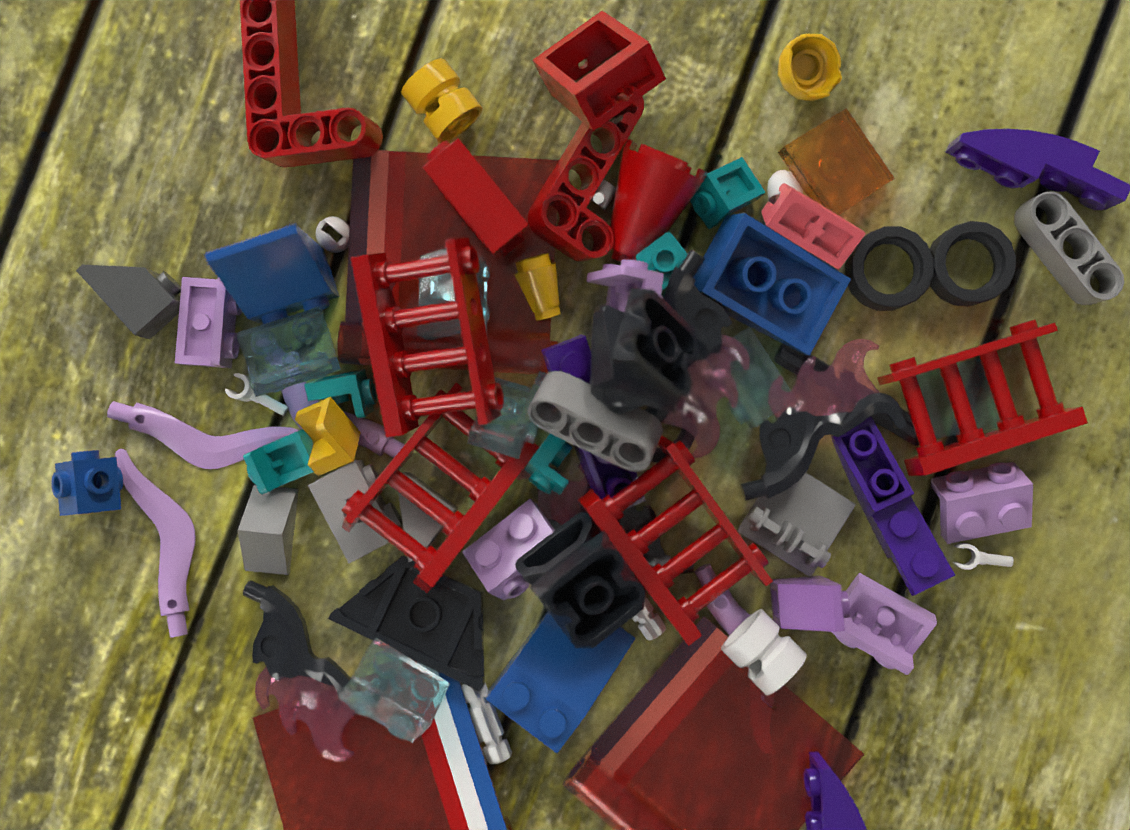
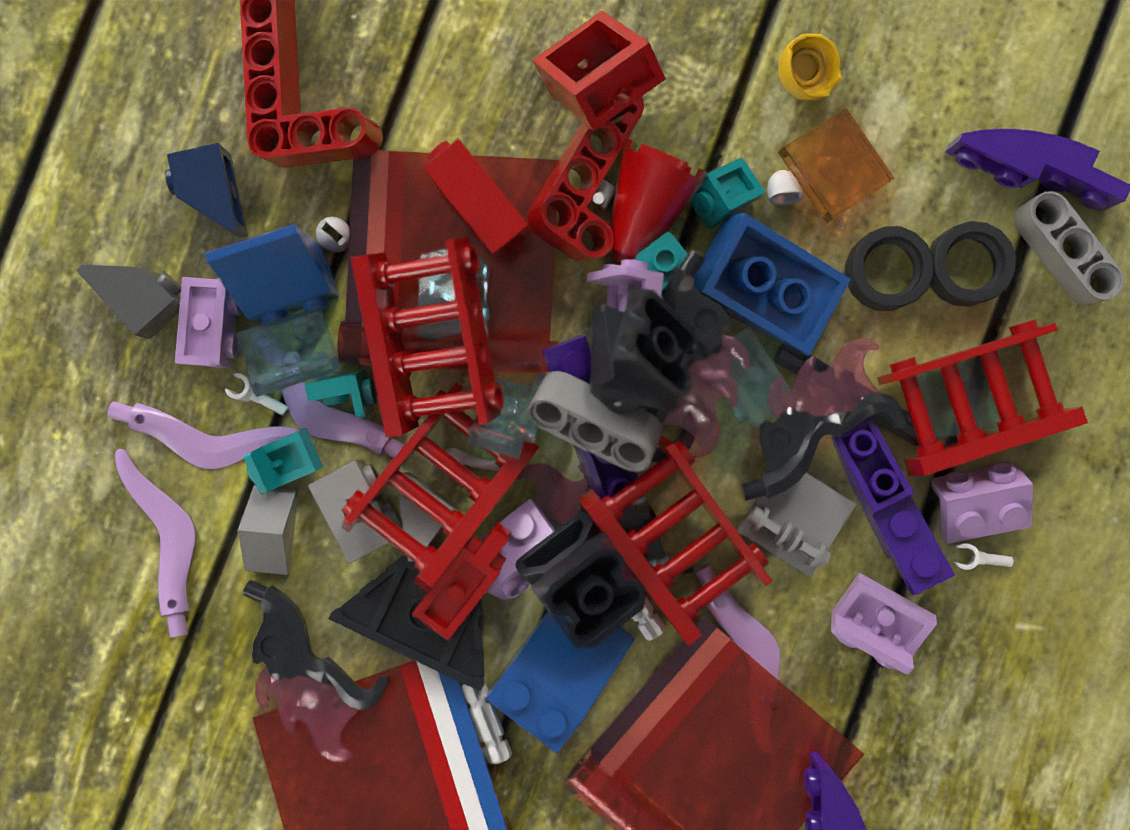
blue brick [51,450,123,516] -> none
yellow panel [295,397,361,476] -> none
clear light blue bracket [338,638,450,742] -> none
yellow wheel [401,58,483,143] -> none
yellow cone [514,253,561,320] -> none
teal bracket [525,433,573,495] -> none
white wheel [721,609,807,695] -> none
coral hinge [761,183,866,270] -> none
medium lavender slope [770,576,850,632] -> none
none -> dark blue slope [165,143,248,238]
none -> red hinge [412,521,512,640]
none -> white hand [445,447,501,472]

